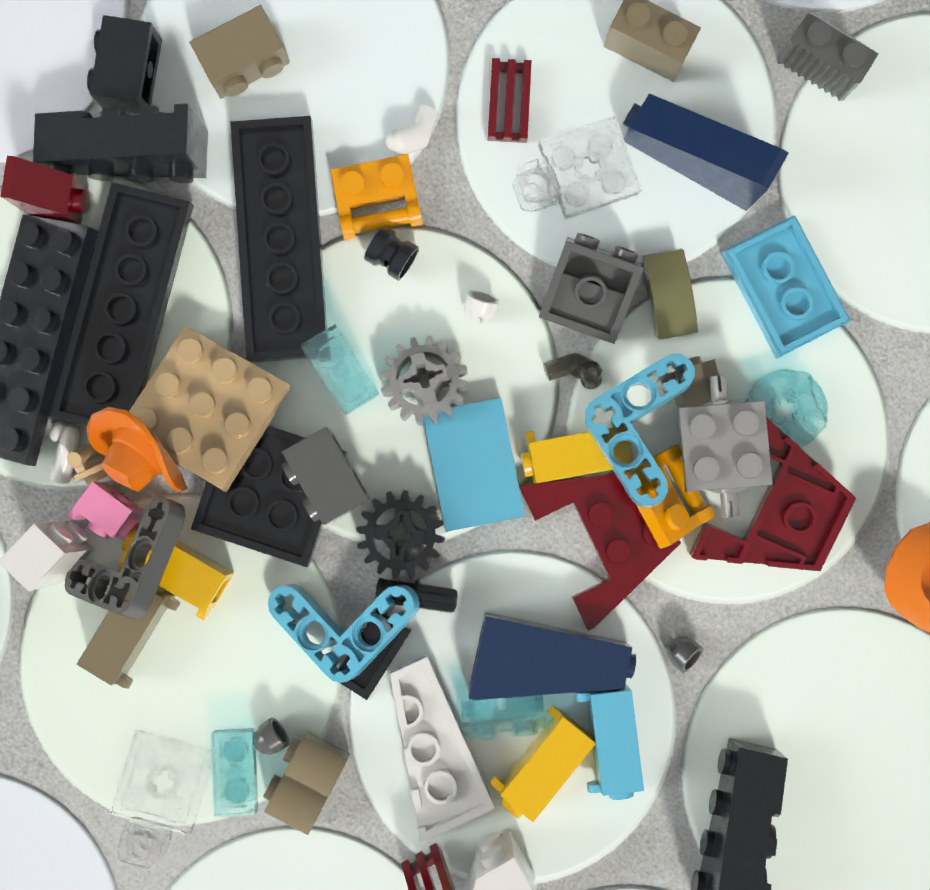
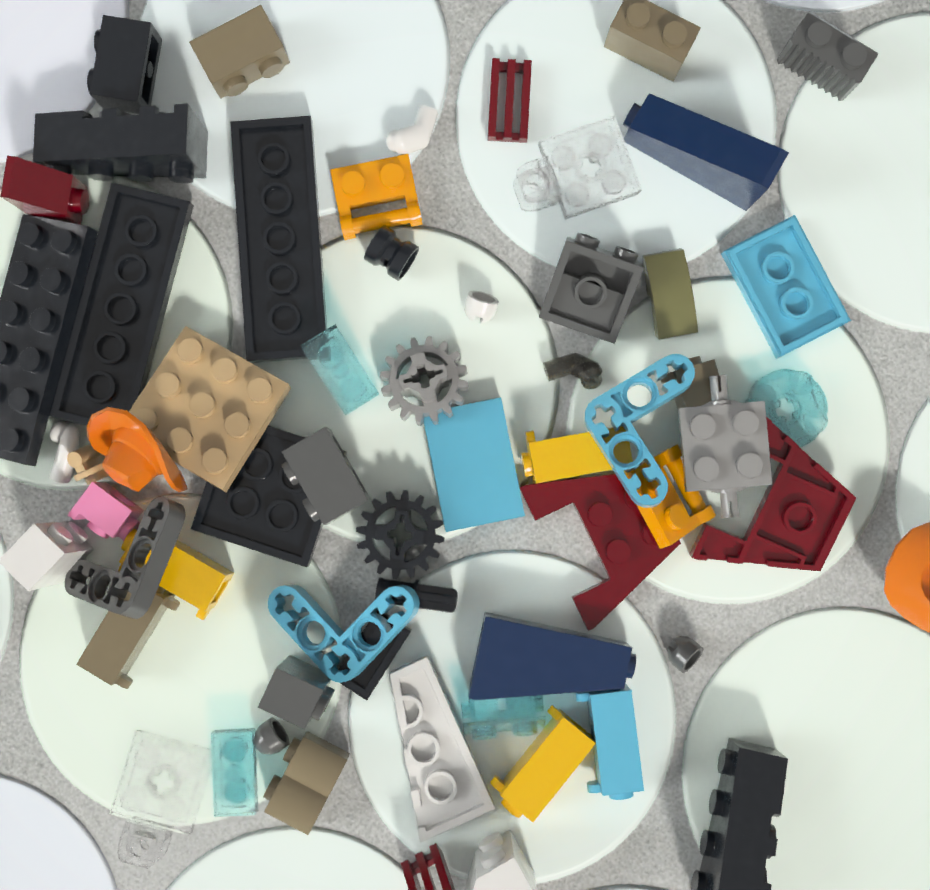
none -> dark grey brick [257,655,335,730]

